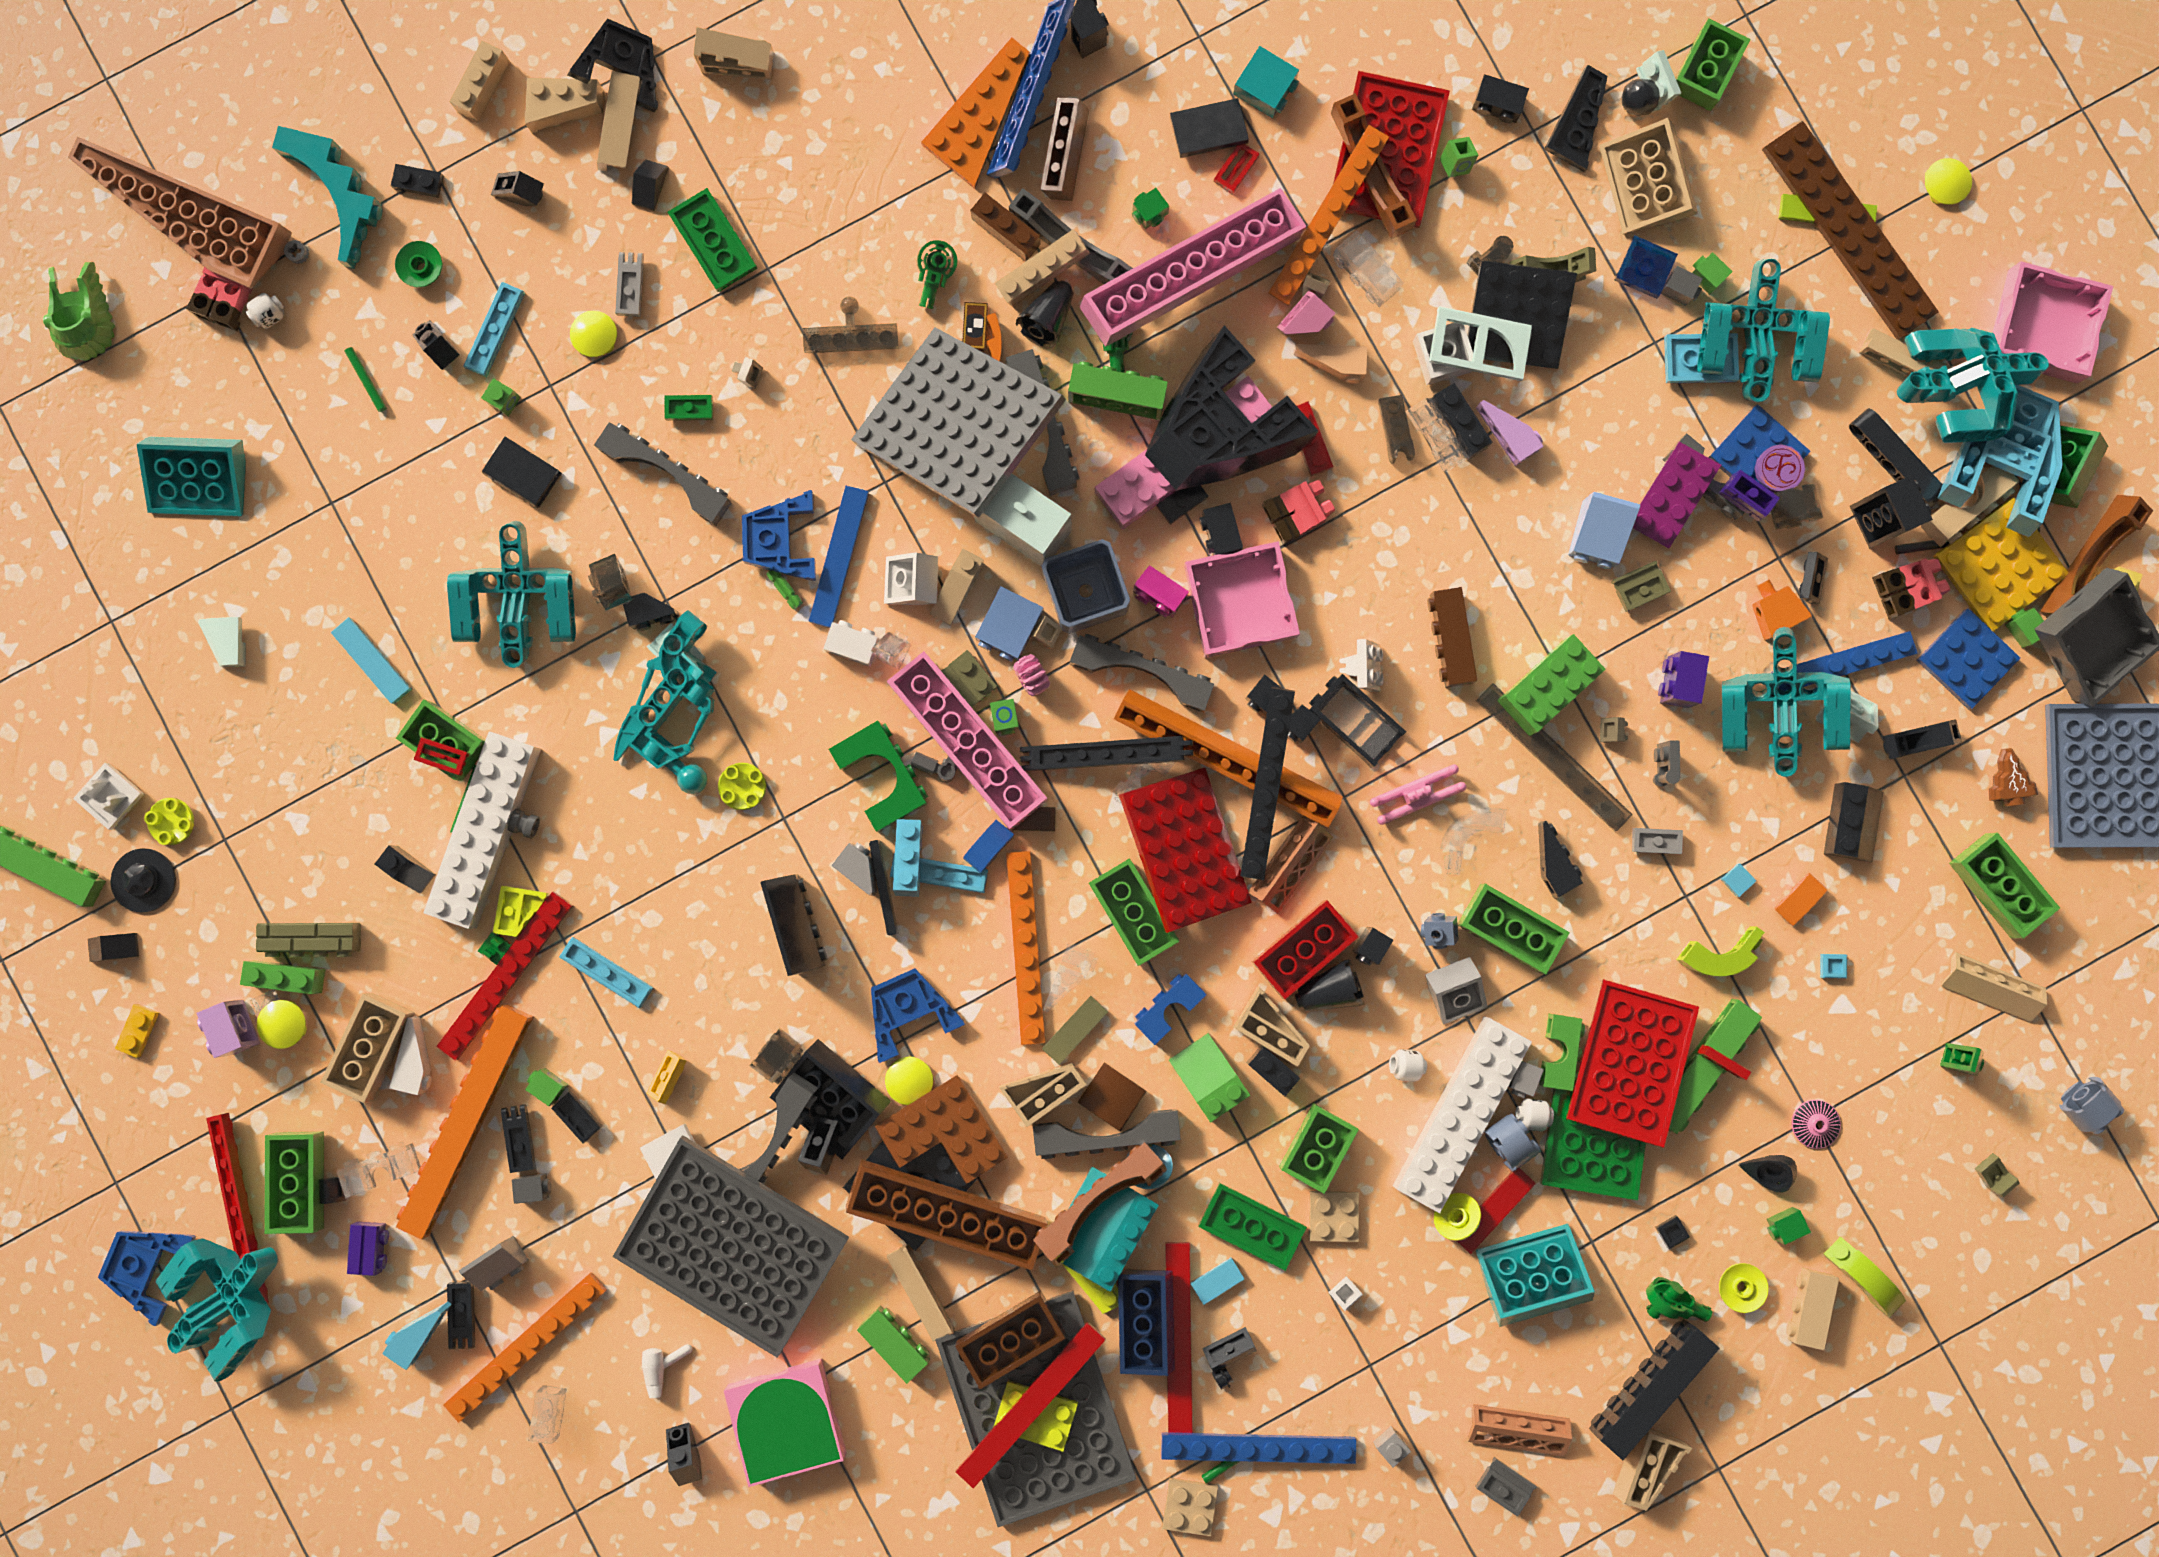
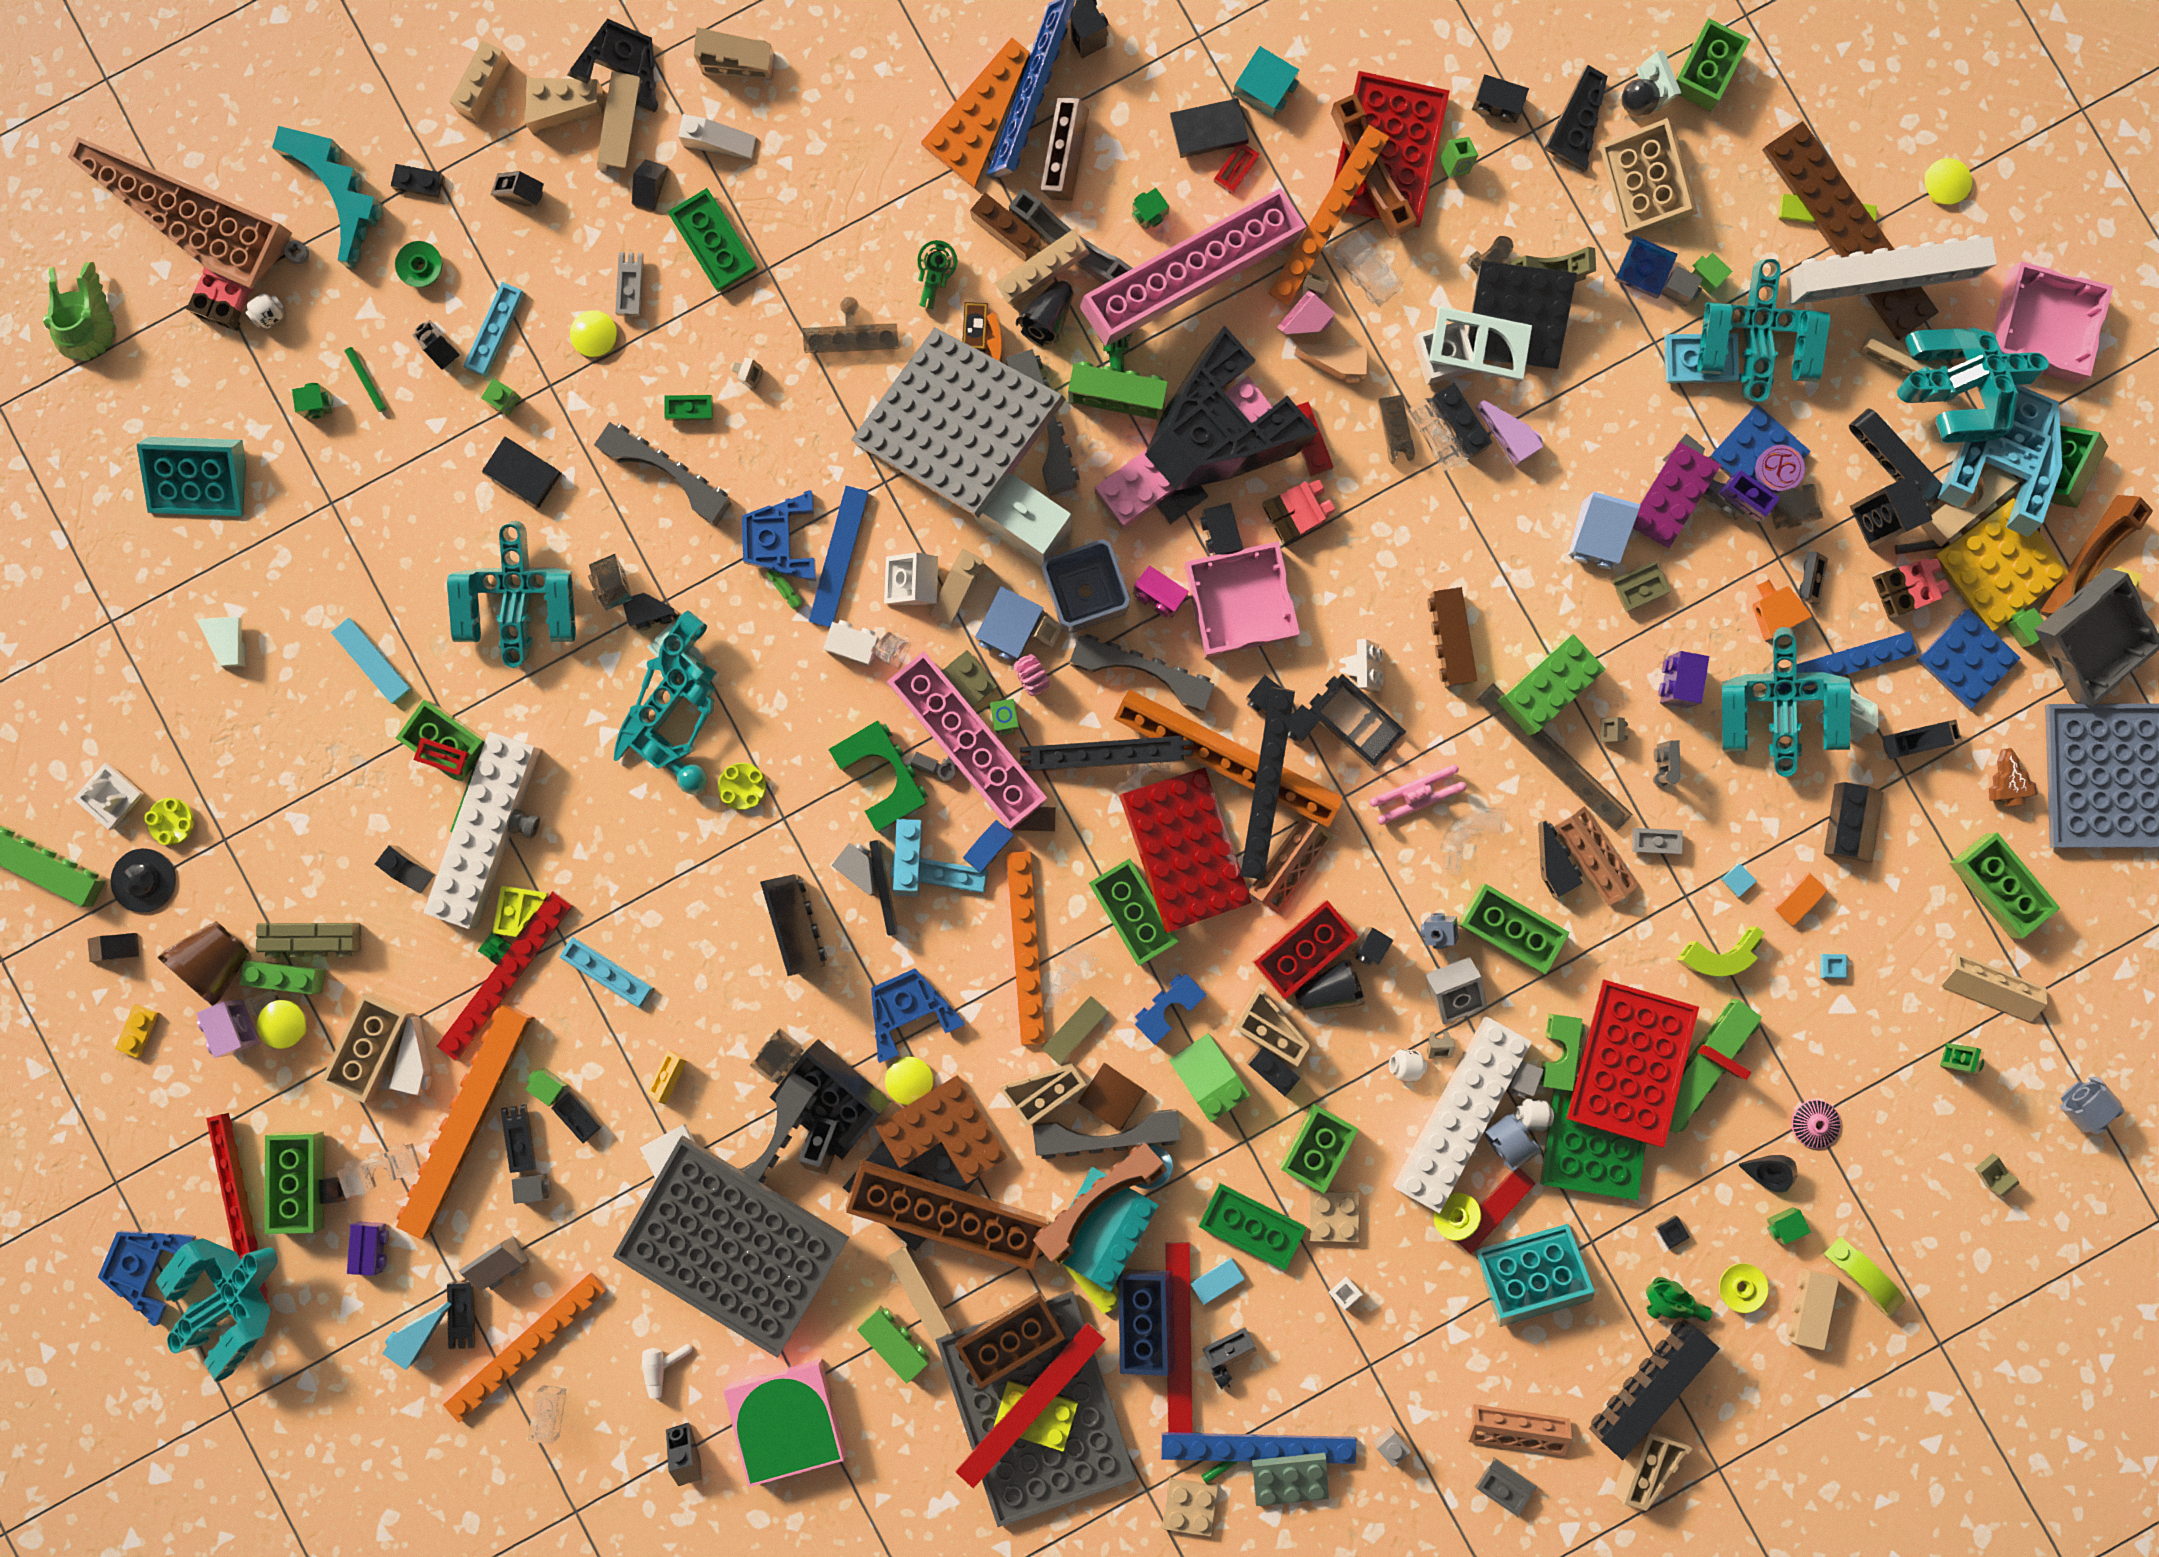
none -> reddish brown cone [157,921,250,1006]
none -> green brick [291,383,333,419]
none -> white slope [678,114,756,160]
none -> sand green plate [1252,1453,1329,1506]
none -> dark tan tile [1427,1031,1455,1059]
none -> nougat fence [1554,806,1639,906]
none -> white brick [1786,235,1997,305]

